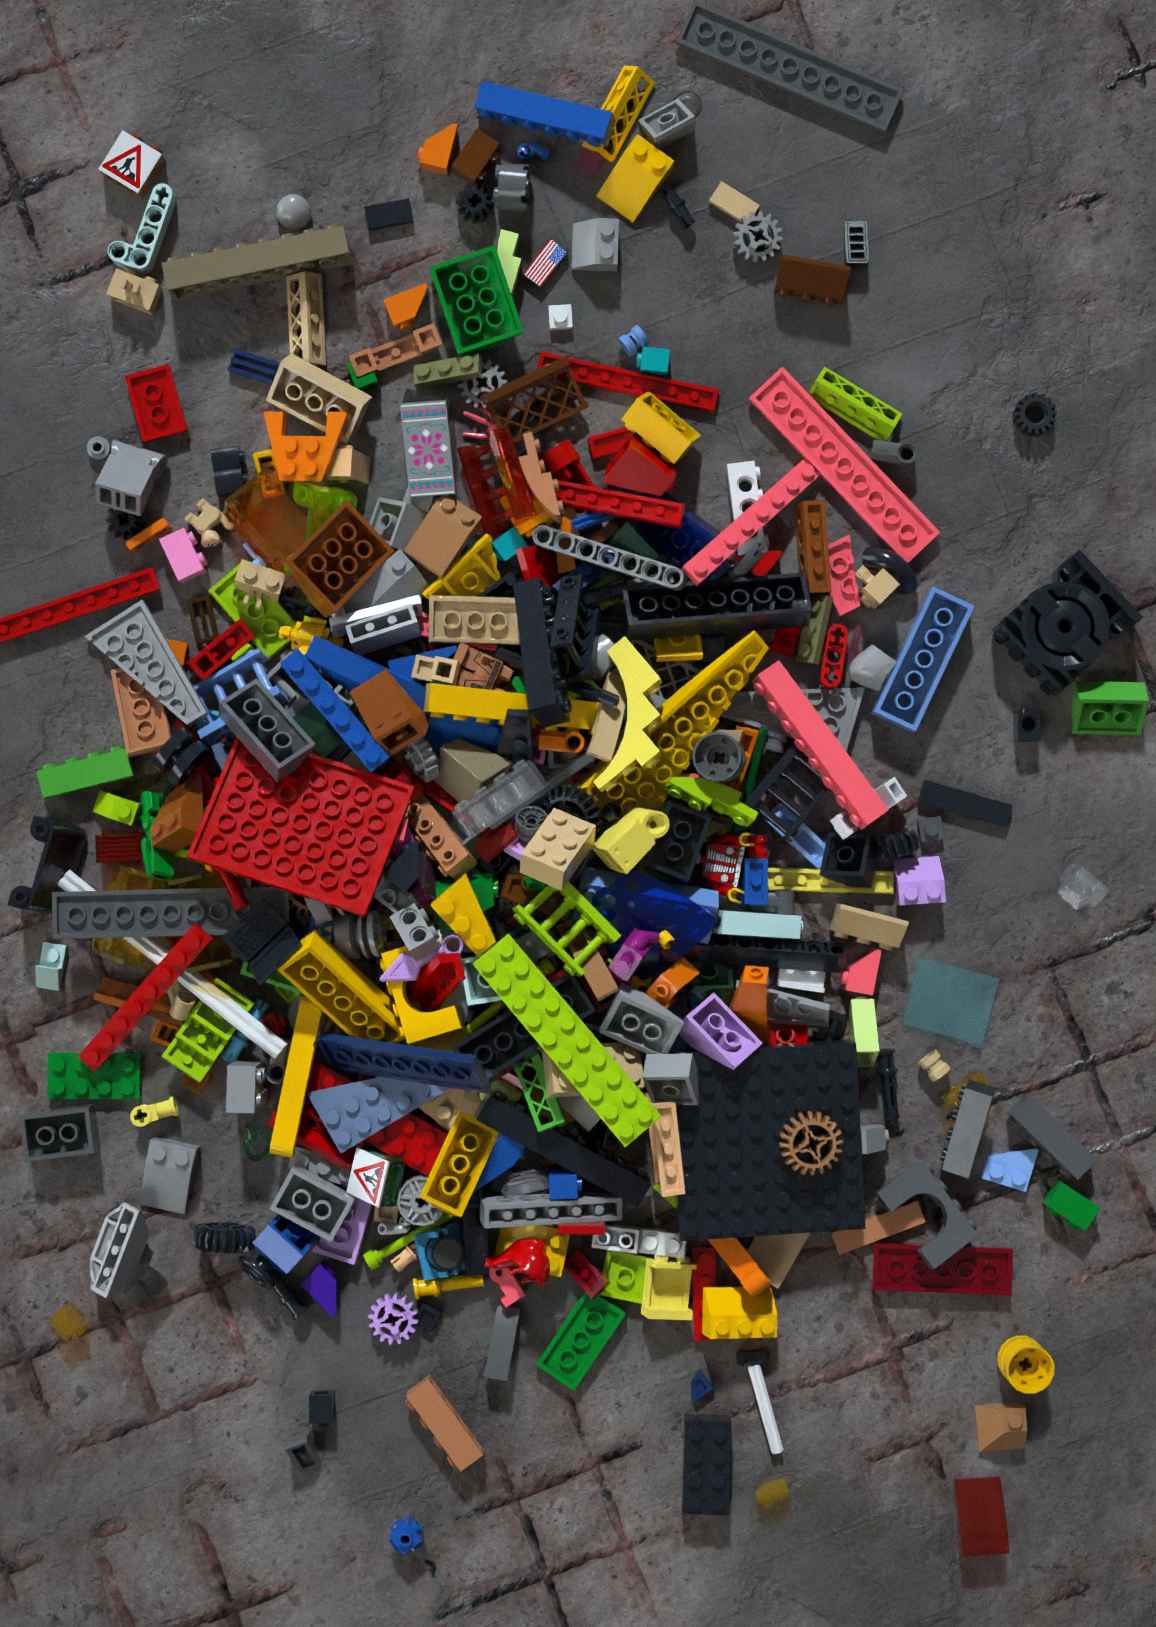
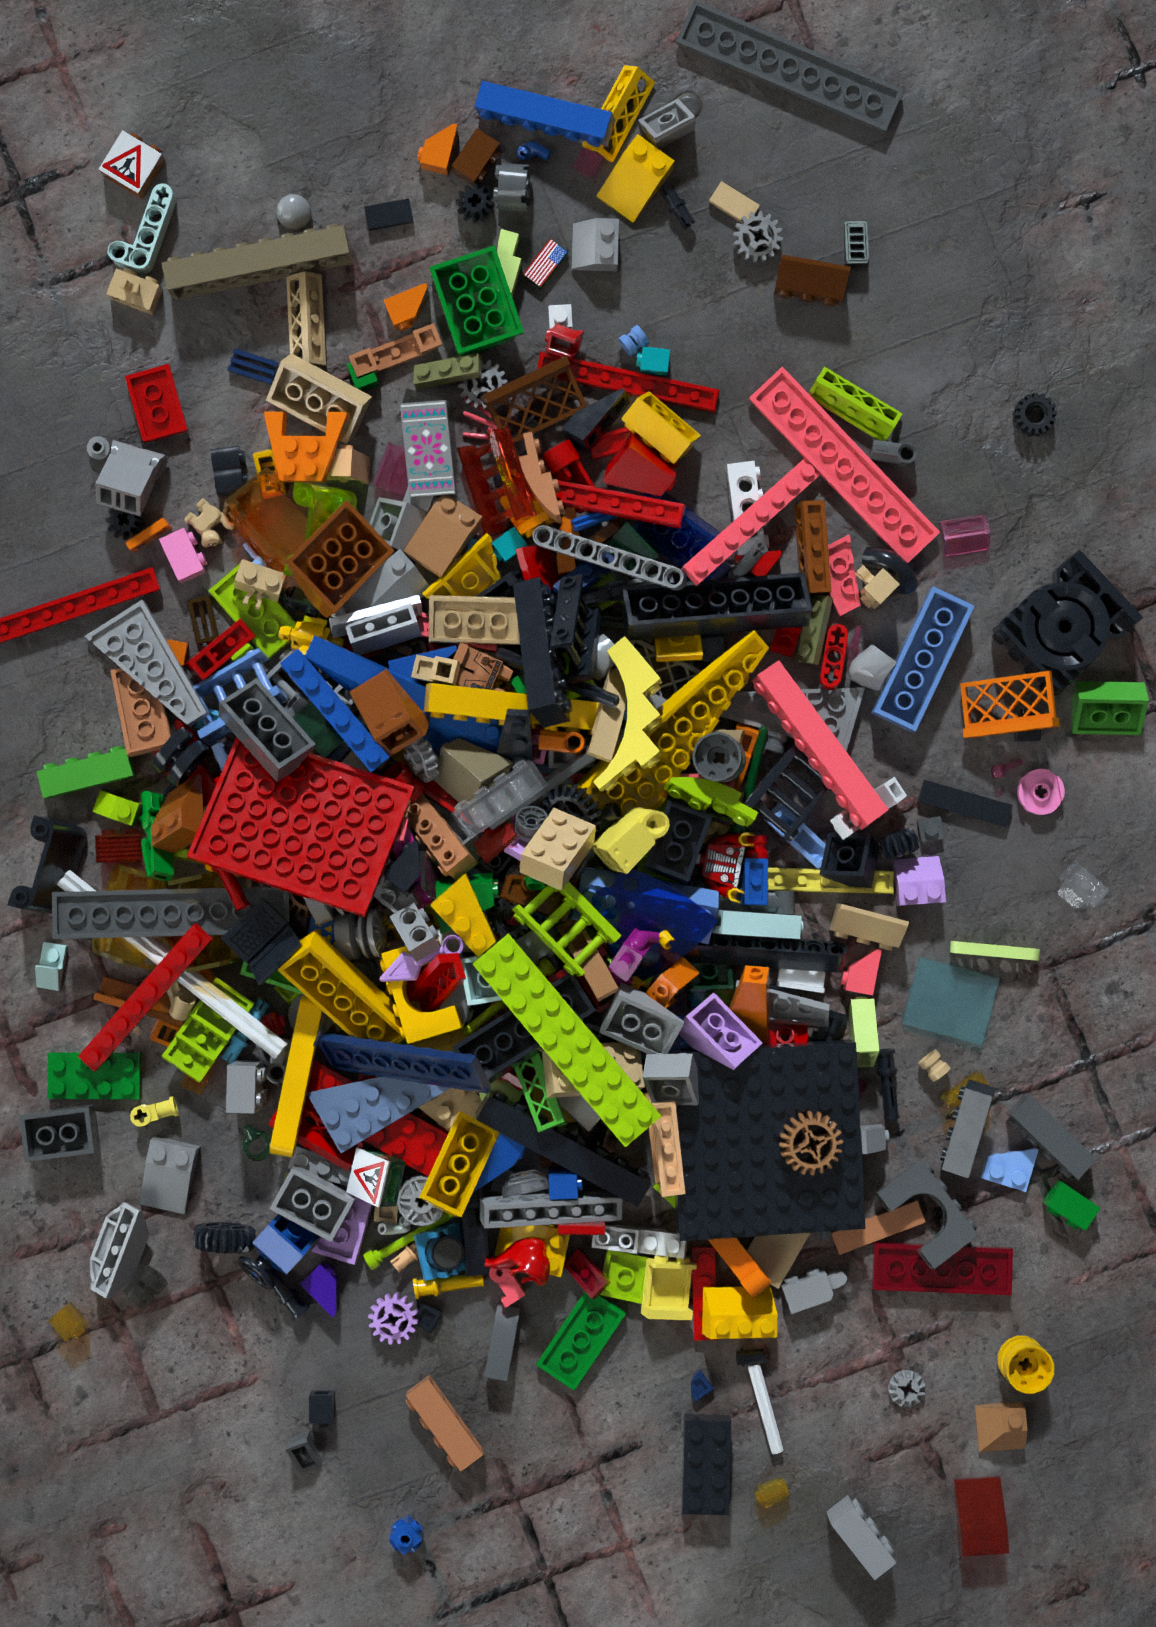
none -> clear pink plate [372,442,408,497]
none -> red window [545,324,584,360]
none -> black slope [562,388,630,453]
none -> light grey hinge [781,1267,847,1314]
none -> light grey brick [826,1495,897,1580]
none -> light grey gear [888,1370,926,1408]
none -> clear pink panel [939,514,990,557]
none -> yellowish green beam [950,941,1040,961]
none -> orange fence [960,671,1060,738]
none -> clear pink hand [991,759,1022,778]
none -> bright pink plate [1017,769,1065,815]

